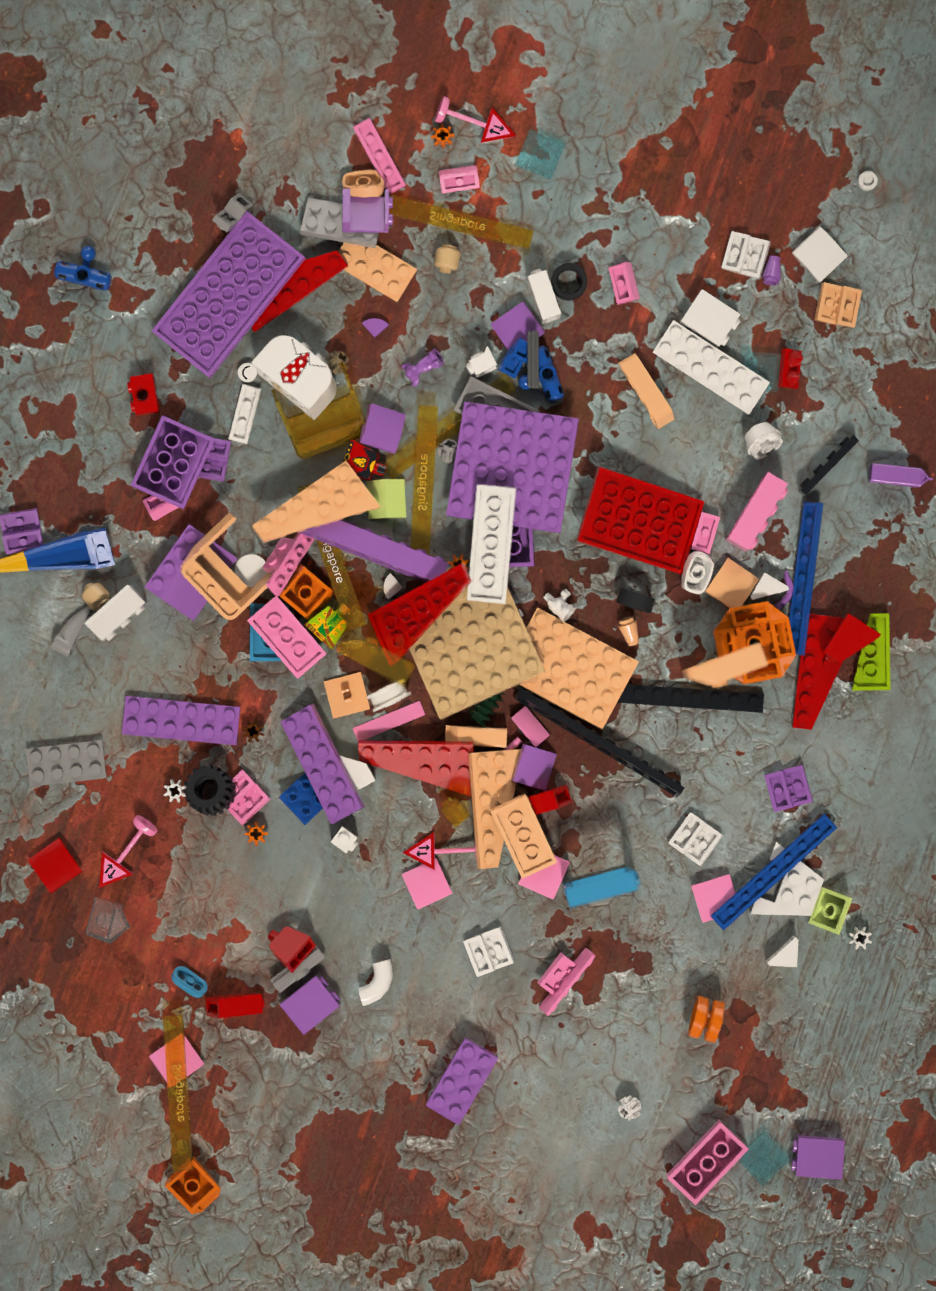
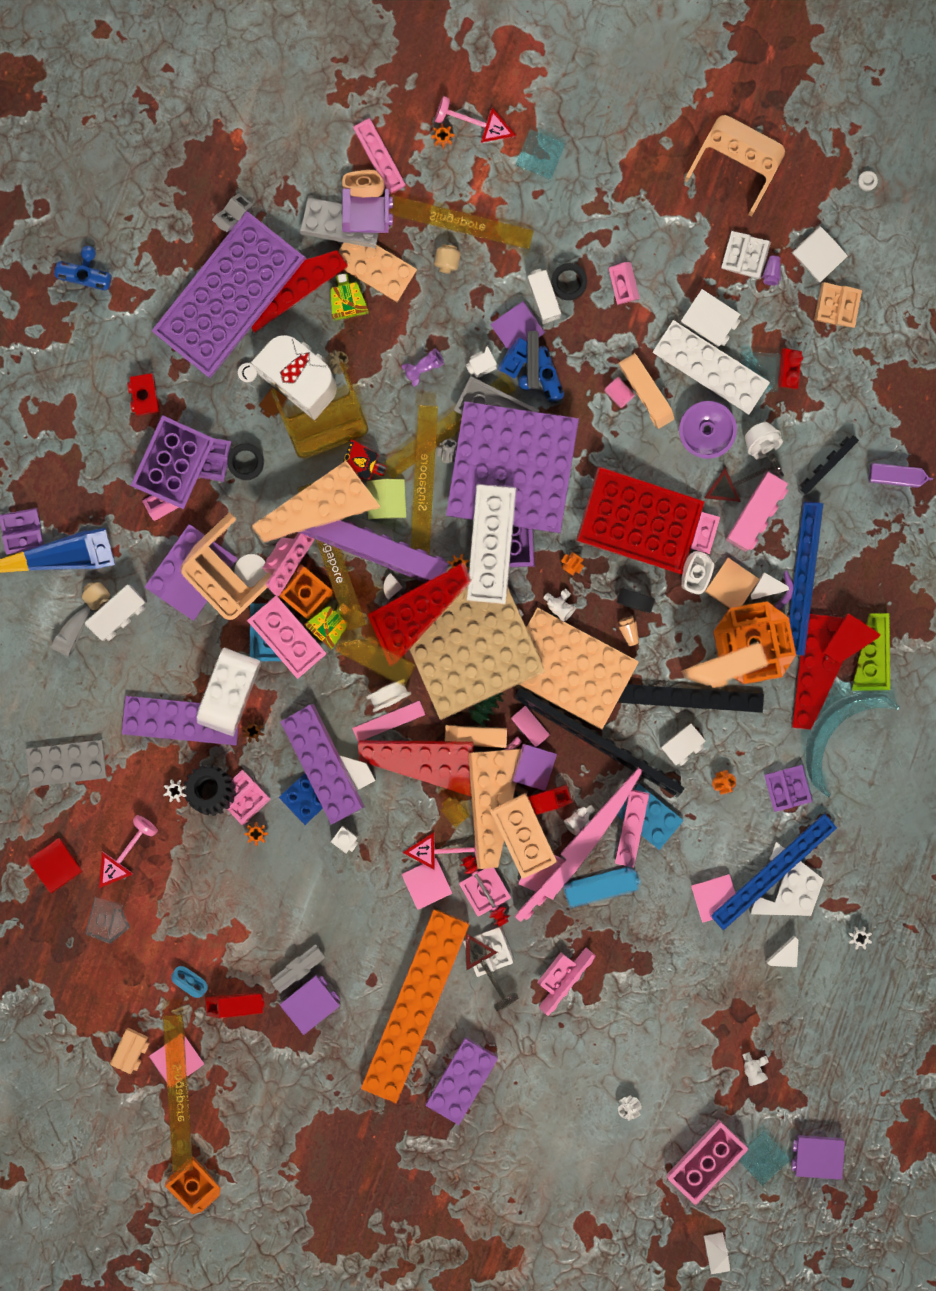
white tile [229,384,261,444] -> none
red torso [268,927,316,973] -> none
light nougat piece [324,672,370,719] -> none
white cylinder [358,959,393,1006] -> none
medium lavender slope [359,403,406,454] -> none
medium lavender tile [362,318,389,338] -> none
bright pink slope [439,165,480,194] -> none
white slope [668,812,723,867] -> none
orange wheel [688,995,725,1043] -> none
yellowish green slope [808,887,852,935] -> none
none -> light nougat brick [110,1028,150,1074]
none -> white brick [197,648,261,737]
none -> black tyre [227,443,264,480]
none -> reddish brown brick [258,387,288,418]
none -> torso [331,274,369,321]
none -> orange brick [361,909,469,1104]
none -> bright pink plate [459,854,511,927]
none -> clear smoke piece [466,933,519,1012]
none -> bright pink slope [515,767,642,922]
none -> orange gear [561,552,584,576]
none -> white piece [564,805,595,835]
none -> bright pink piece [604,377,635,408]
none -> bright pink plate [615,789,650,868]
none -> dark azure plate [617,784,684,850]
none -> white brick [660,723,705,766]
none -> medium lavender dish [679,401,737,459]
none -> light nougat windscreen [684,115,785,216]
none -> clear smoke piece [704,452,784,502]
none -> white slope [704,1232,730,1274]
none -> orange gear [712,770,736,795]
none -> white piece [742,1052,769,1086]
none -> clear light blue windscreen [805,693,900,798]

